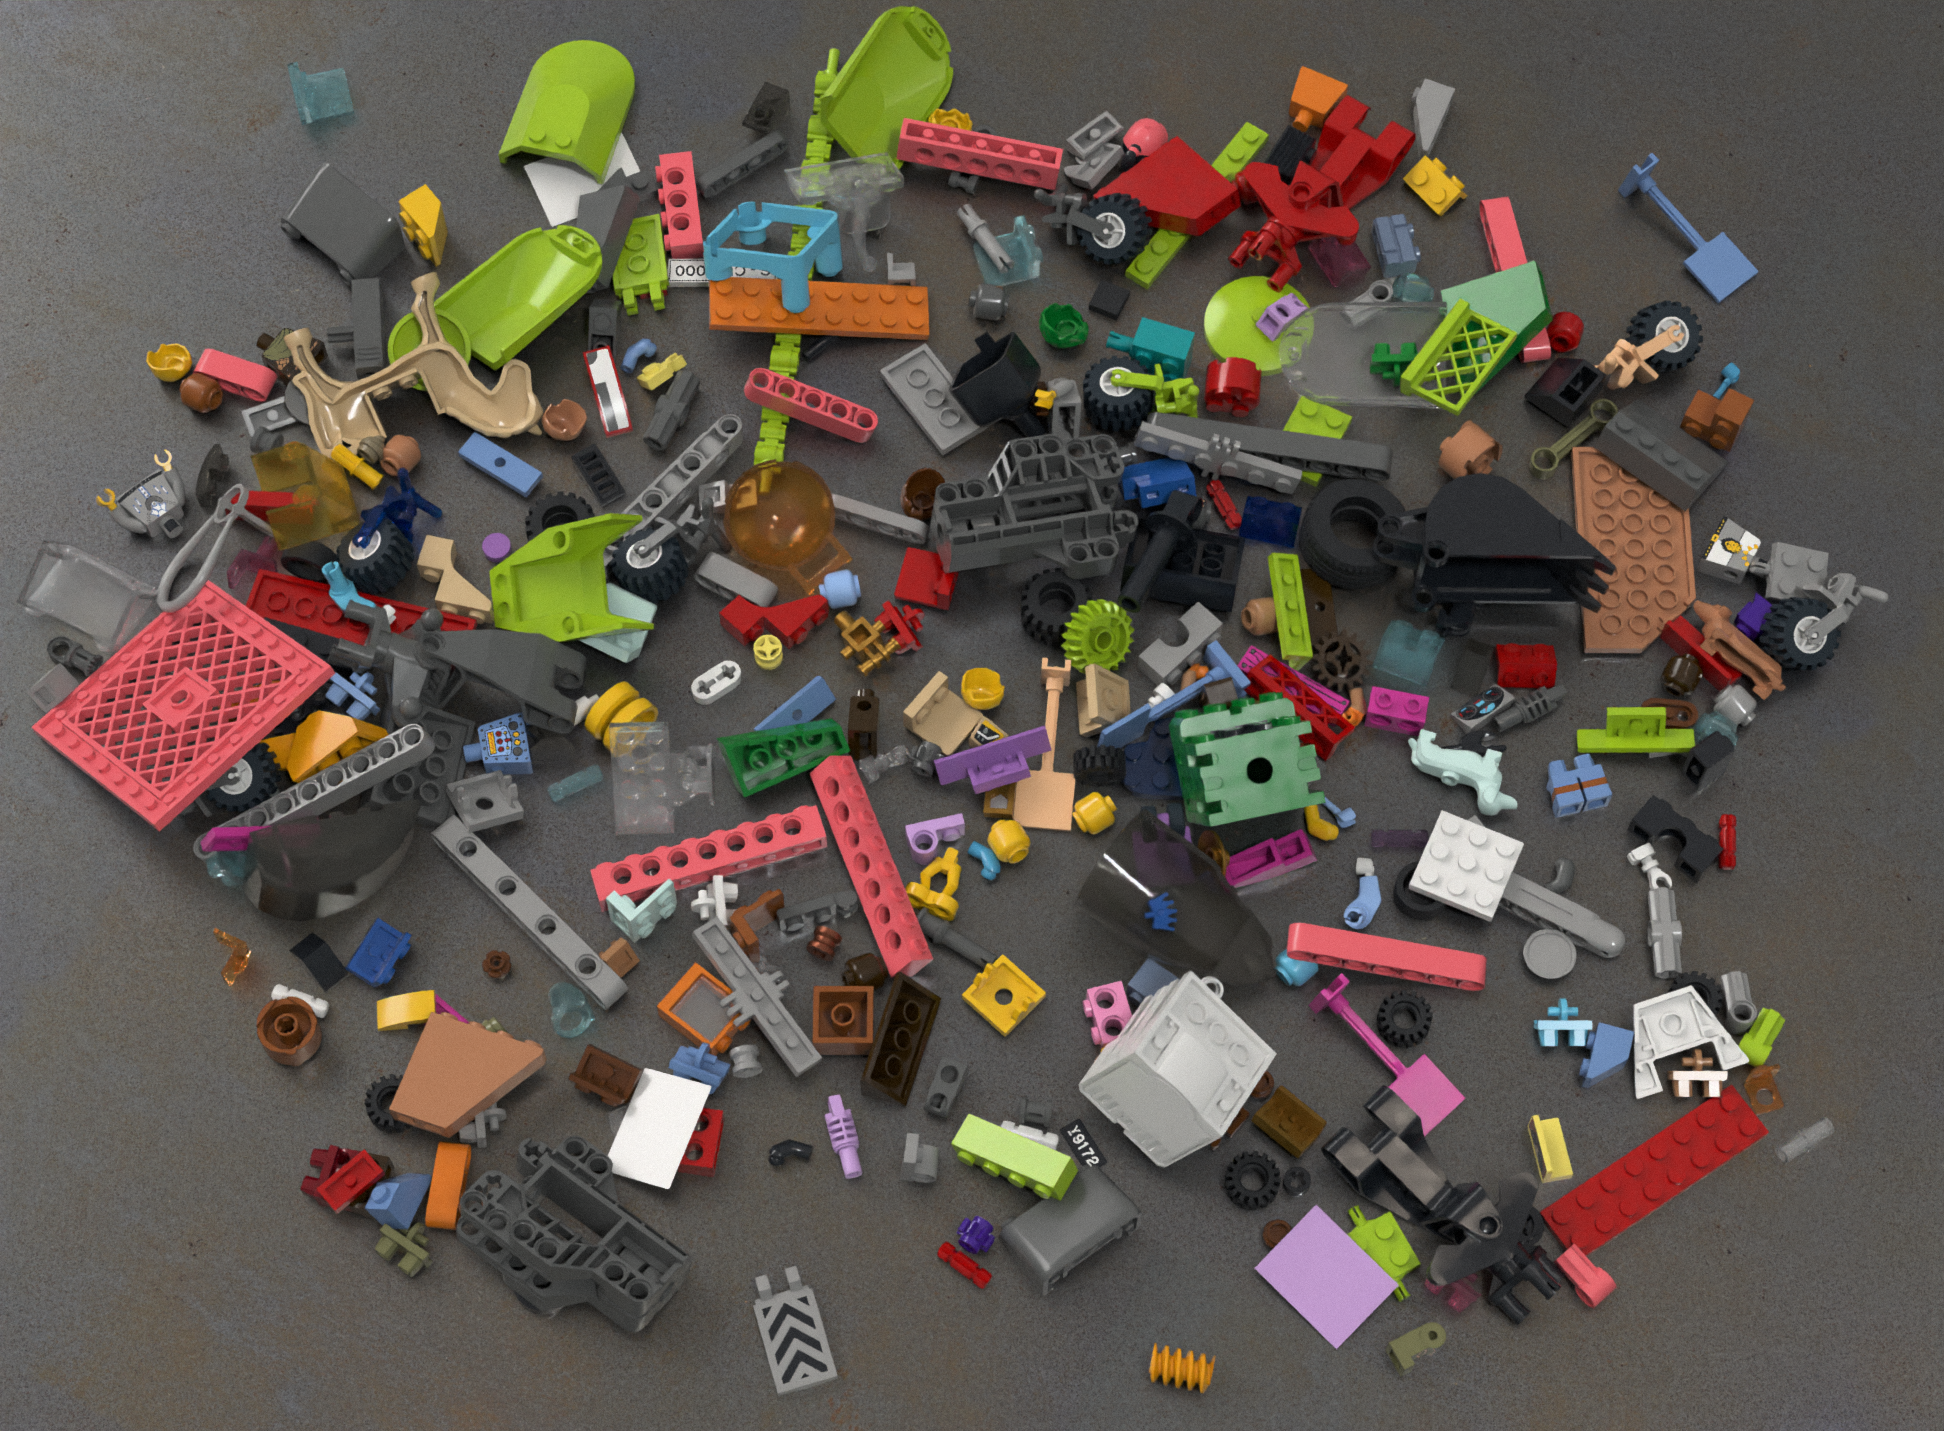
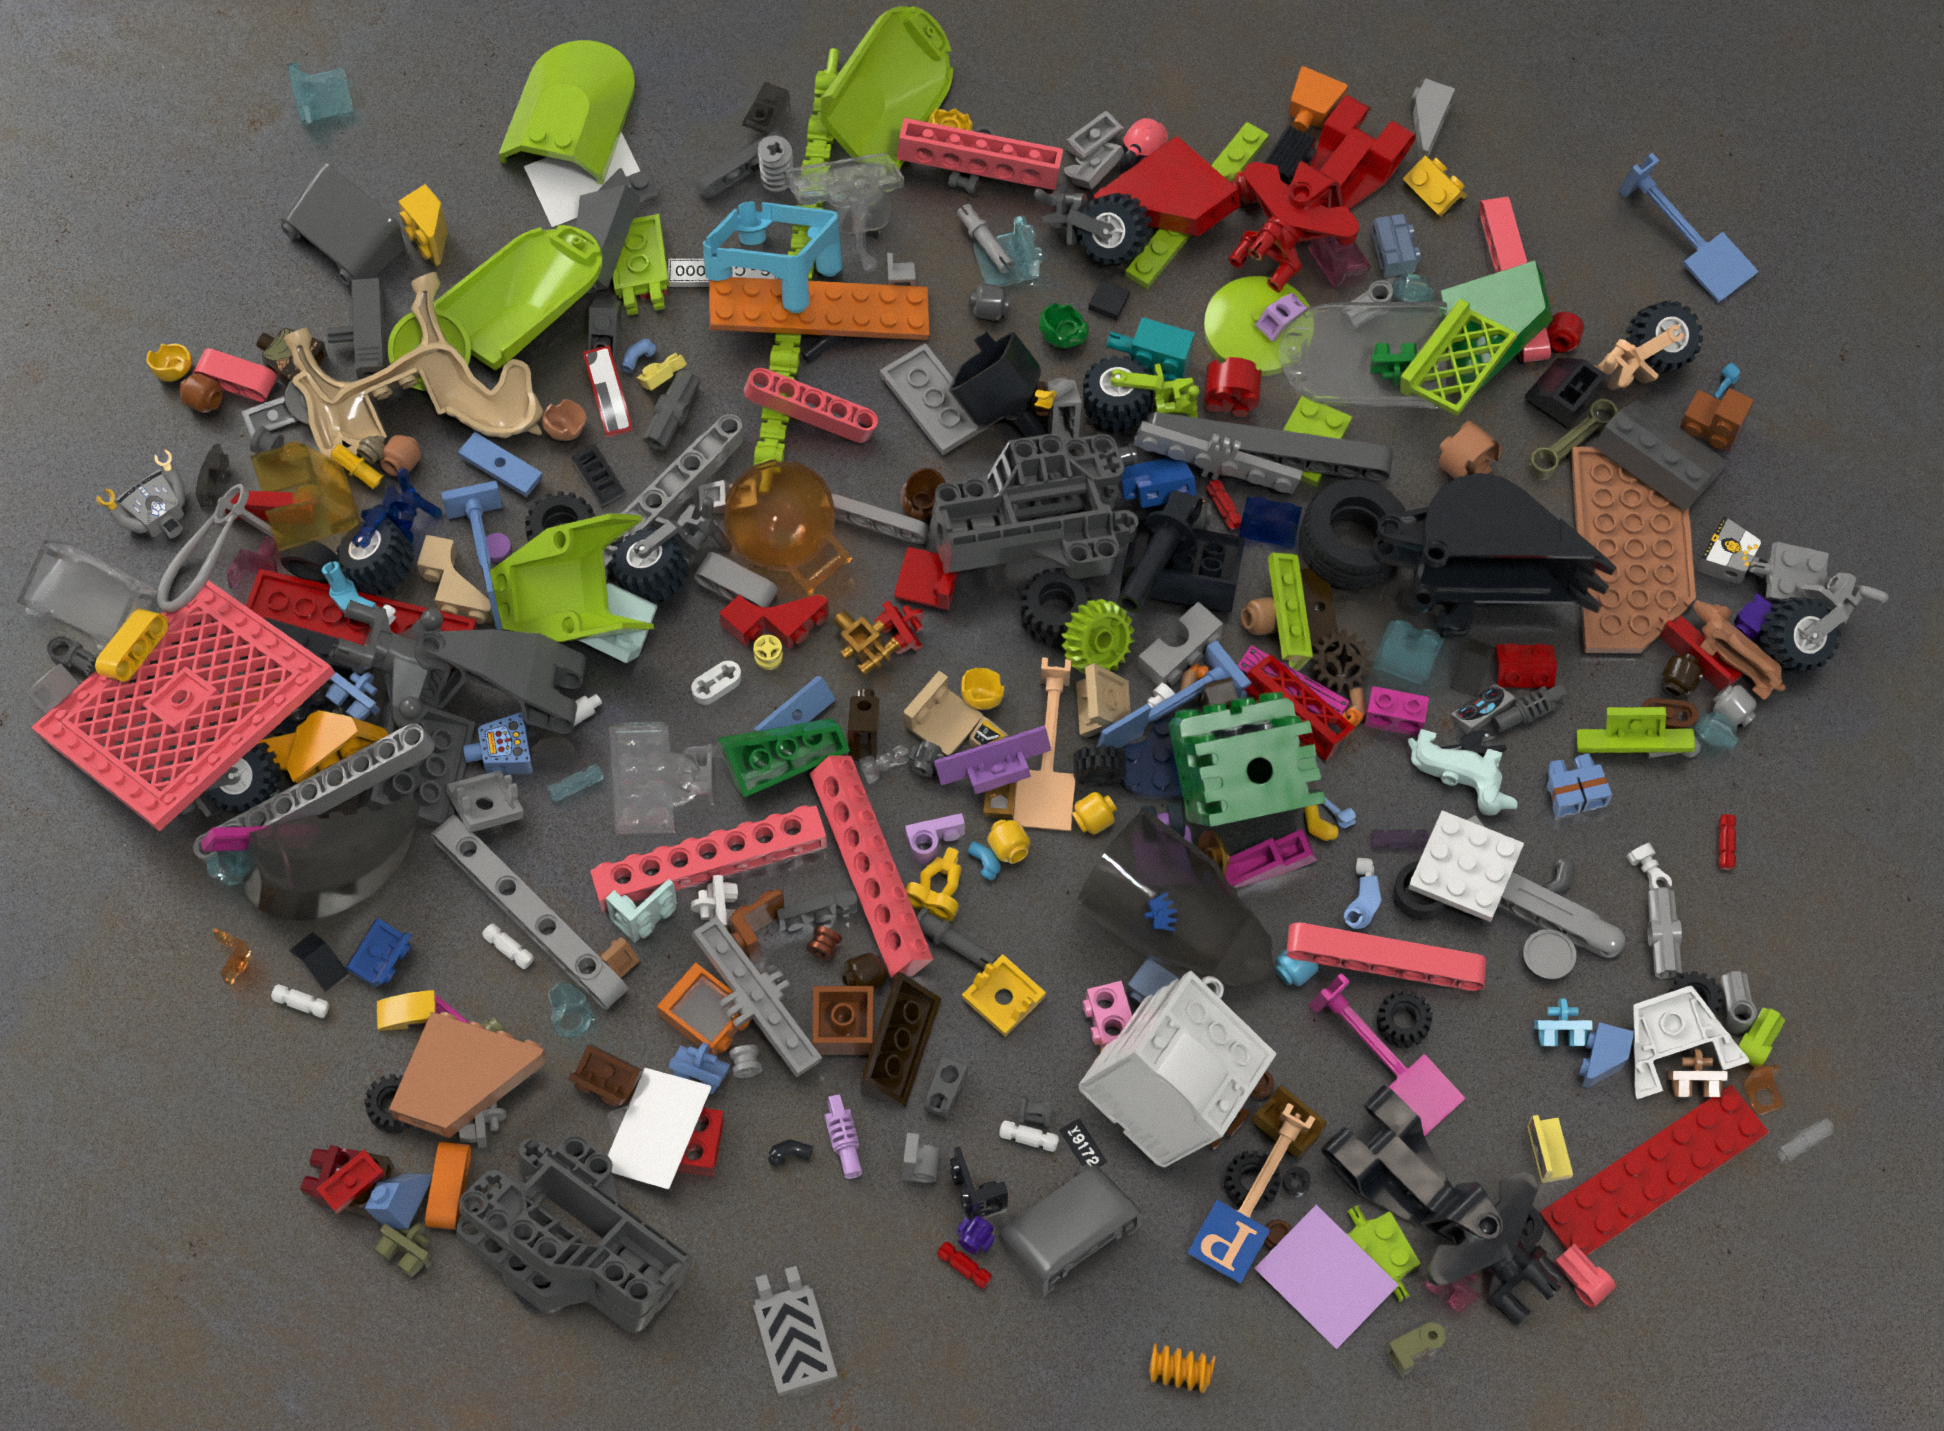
dark orange brick [256,996,323,1066] -> none
reddish brown plate [482,950,511,978] -> none
yellow wheel [584,681,658,756] -> none
coral brick [655,151,704,259] -> none
light blue head [819,569,861,609] -> none
lime brick [951,1114,1078,1201] -> none
black arch [1627,795,1723,884] -> none
black brick [1681,731,1734,791] -> none
none -> yellow beam [95,608,168,682]
none -> medium blue piece [441,480,503,630]
none -> white axle [483,924,534,969]
none -> light grey piece [758,135,794,193]
none -> black bracket [950,1146,1008,1220]
none -> piece [1187,1103,1315,1284]

